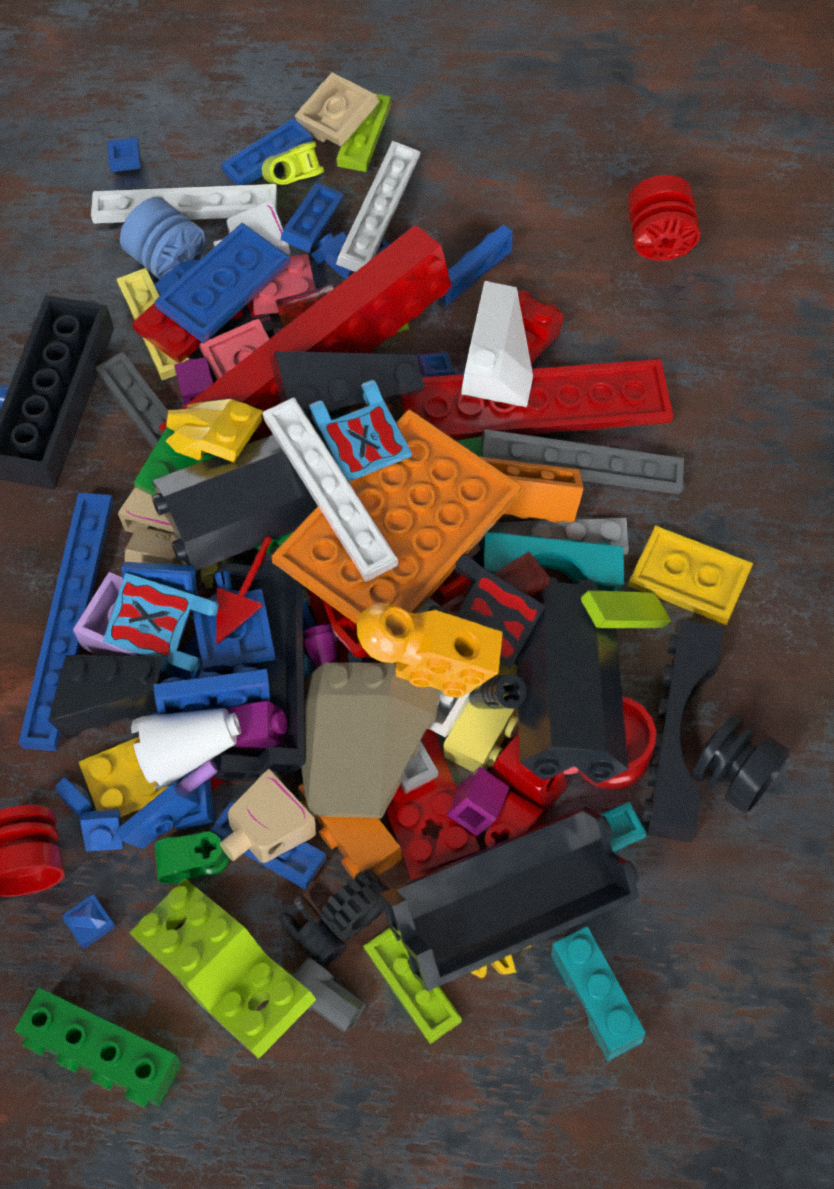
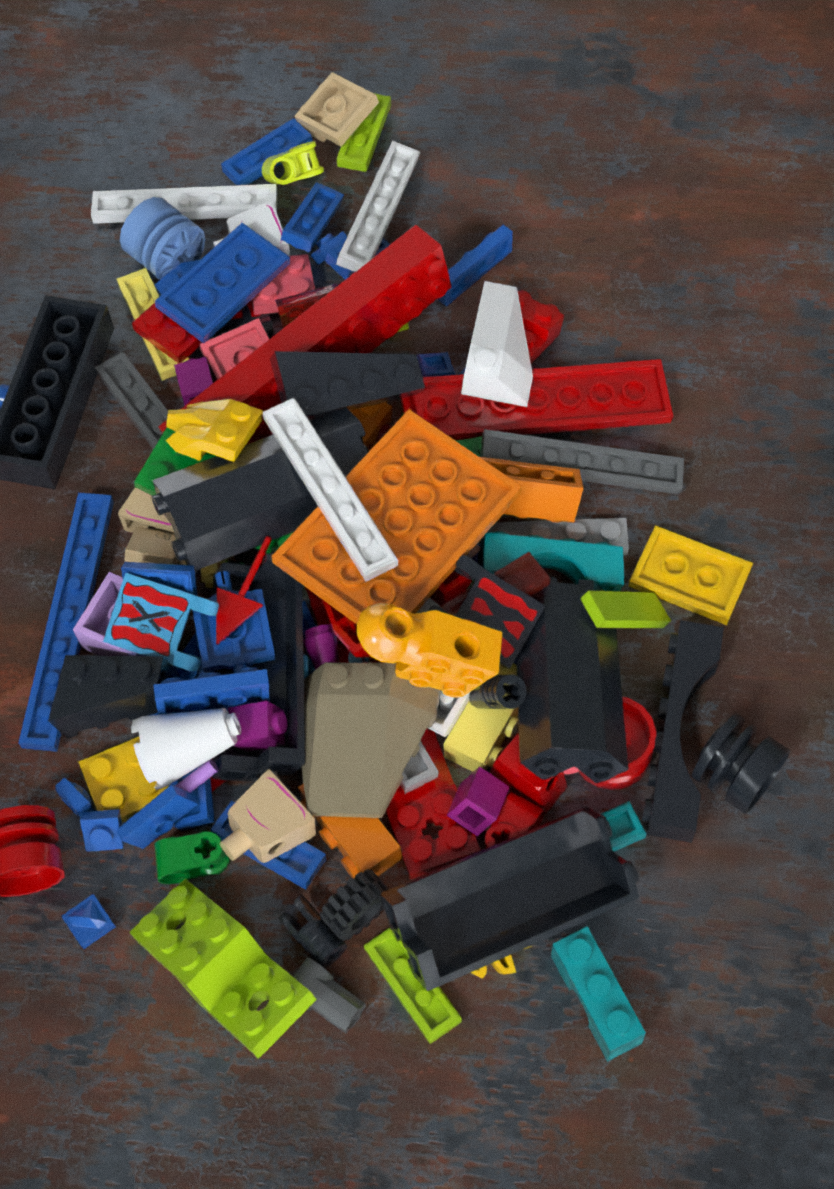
green brick [14,988,182,1108] -> none
blue plate [107,137,141,172] -> none
flag [309,380,412,482] -> none
red wheel [627,175,701,261] -> none

